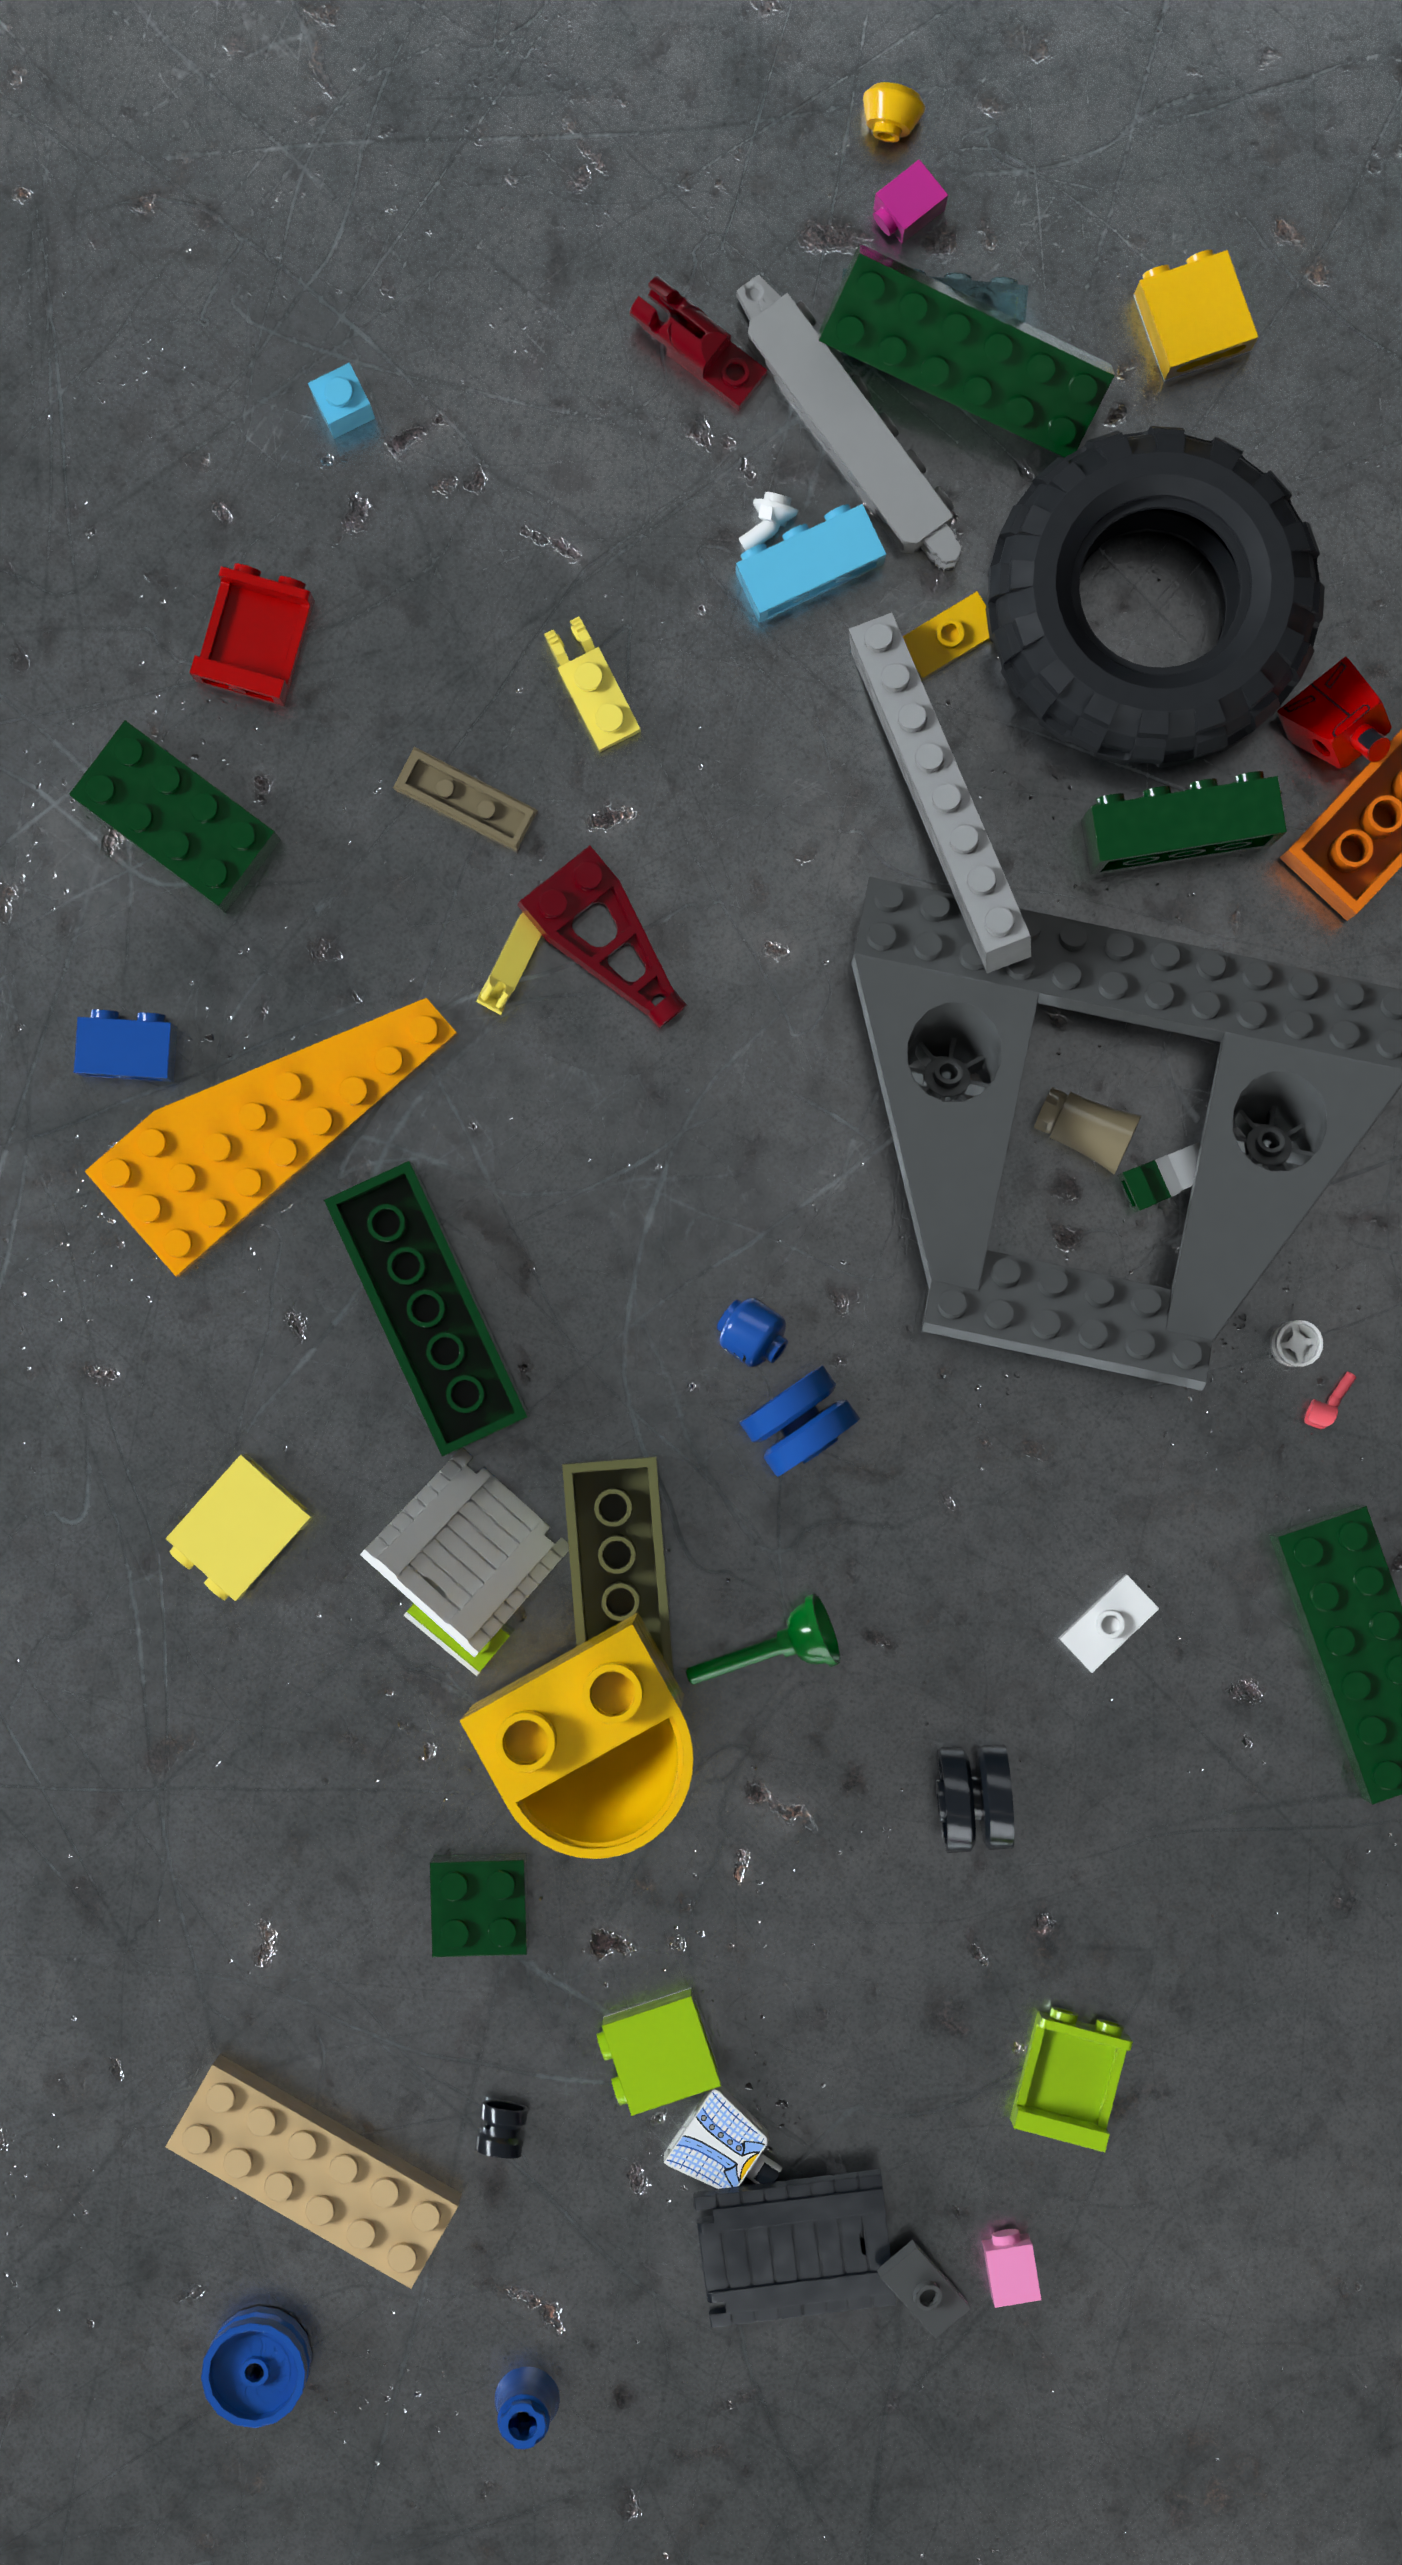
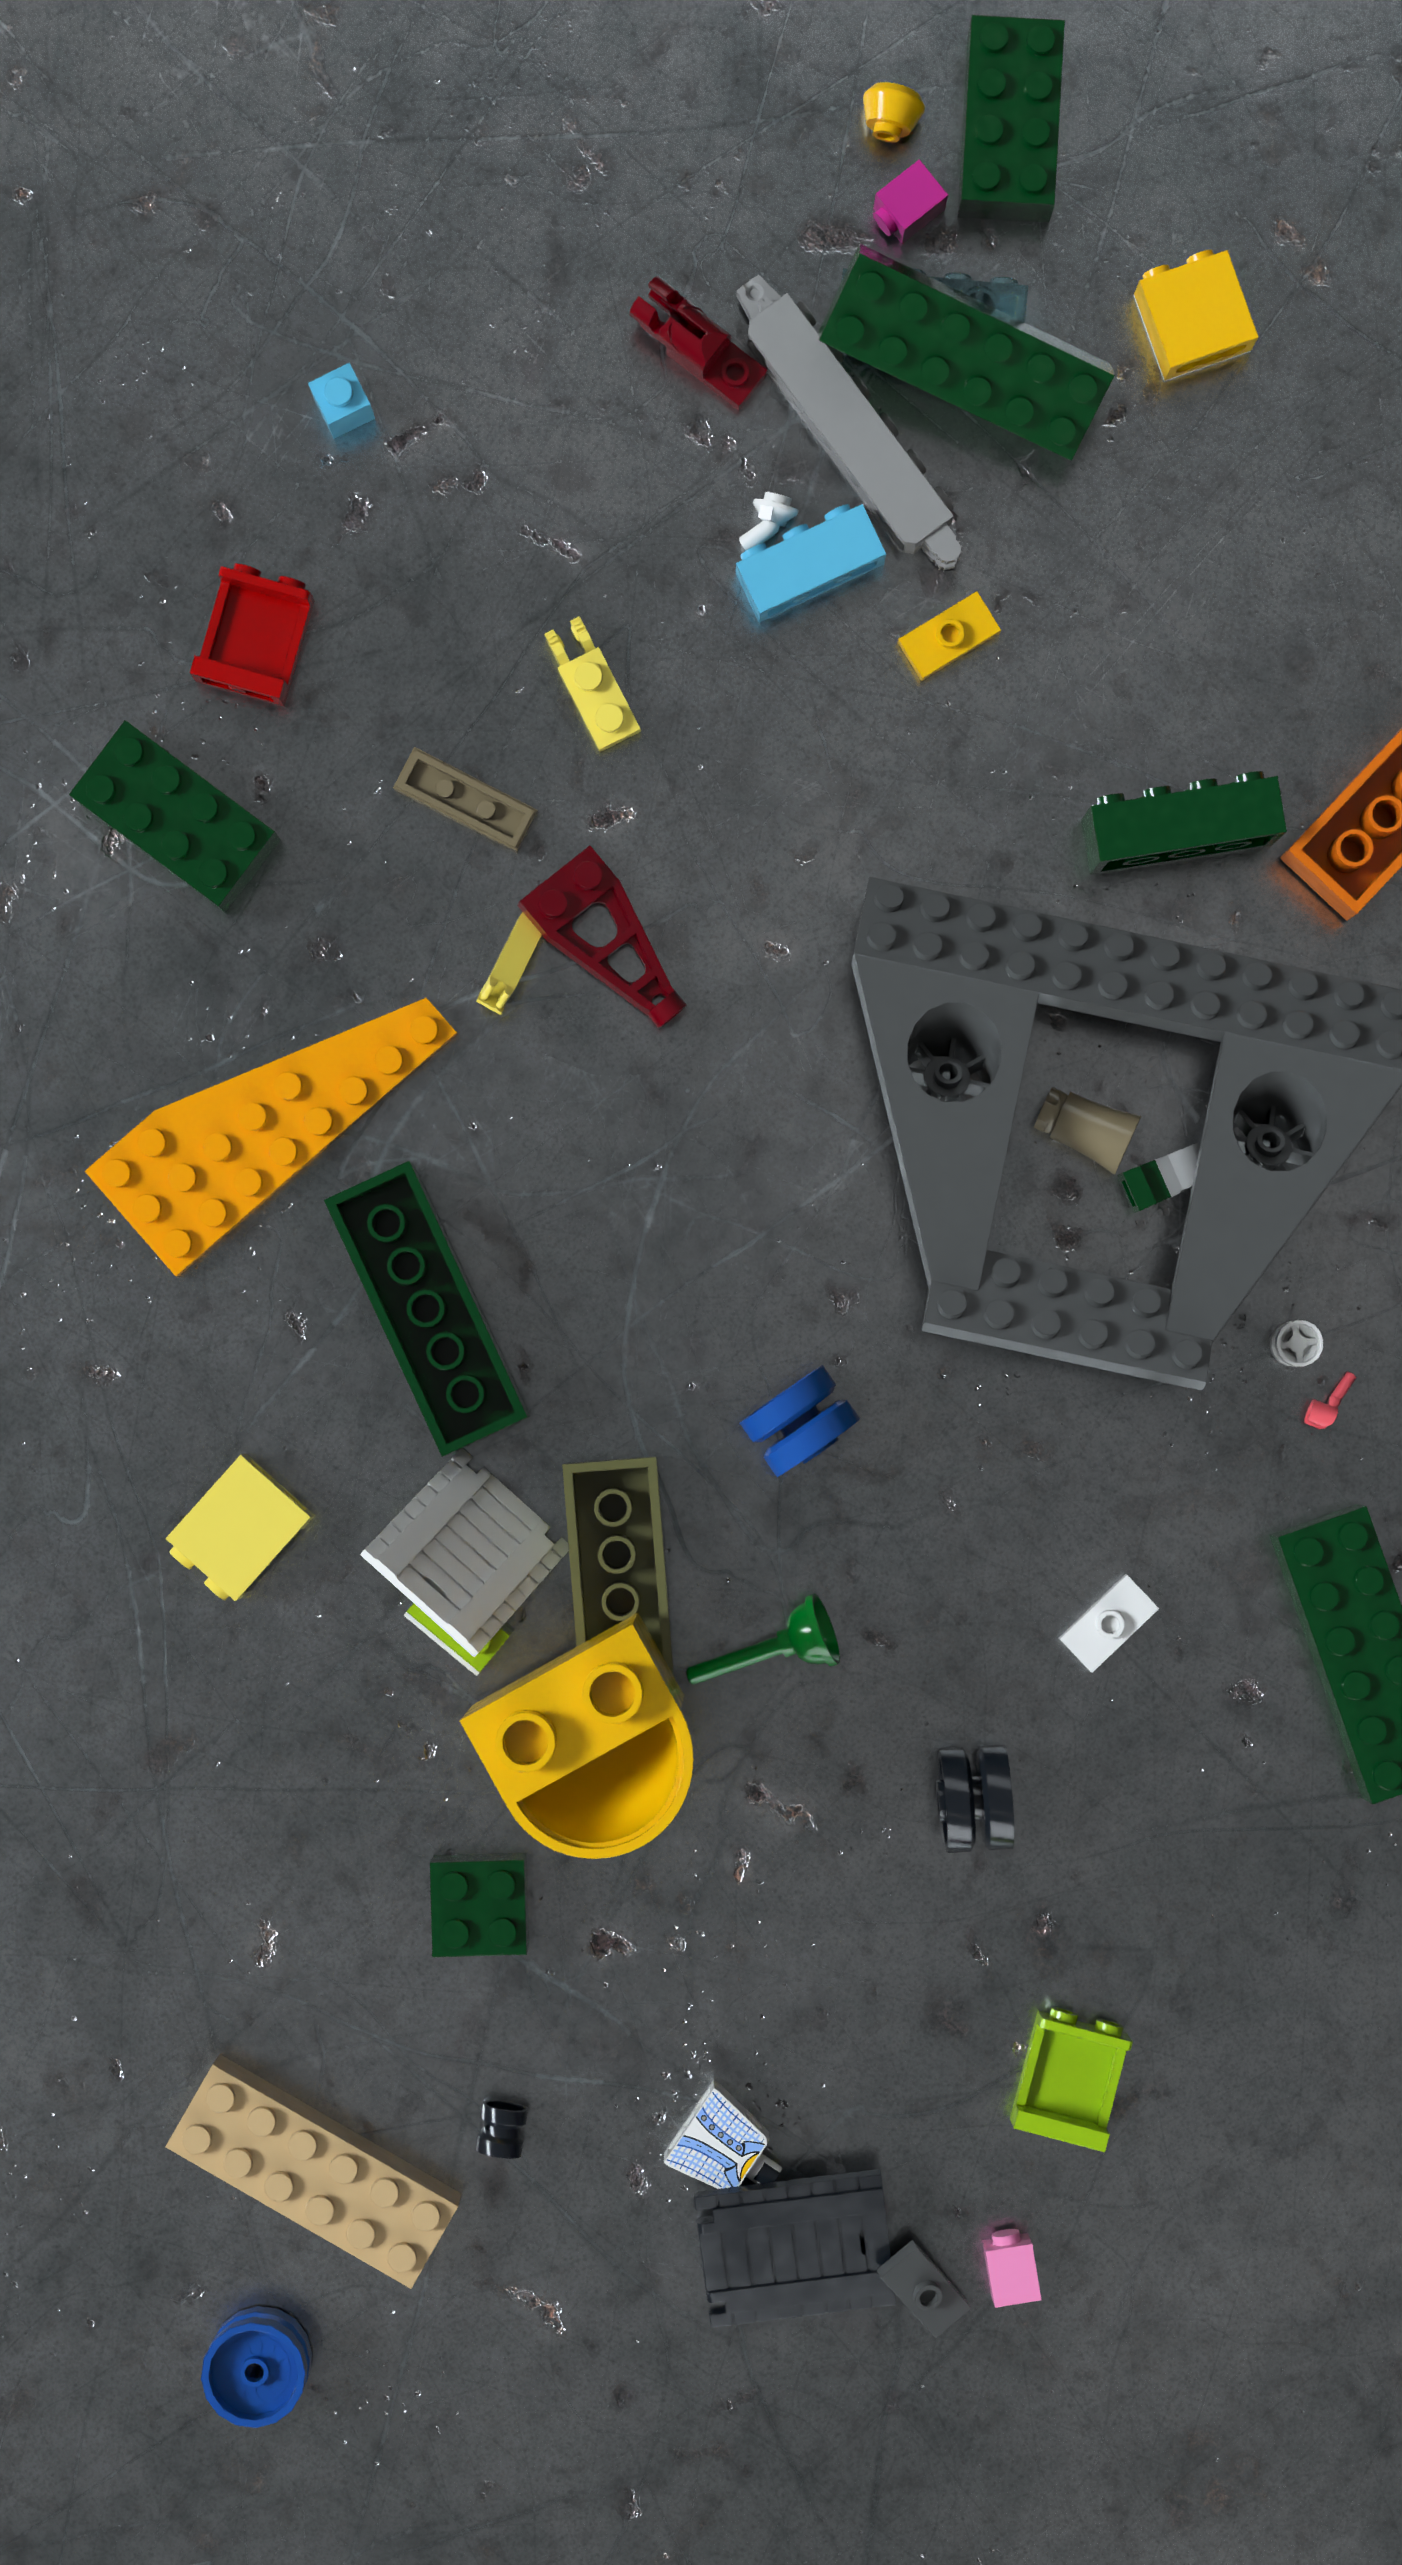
blue brick [74,1009,178,1082] -> none
blue plant [495,2367,560,2450] -> none
lime piece [596,1988,721,2116] -> none
blue head [717,1298,788,1367] -> none
light grey brick [849,612,1031,973] -> none
black tyre [985,426,1325,768] -> none
red torso [1277,656,1392,769] -> none
none -> dark green brick [958,15,1065,222]

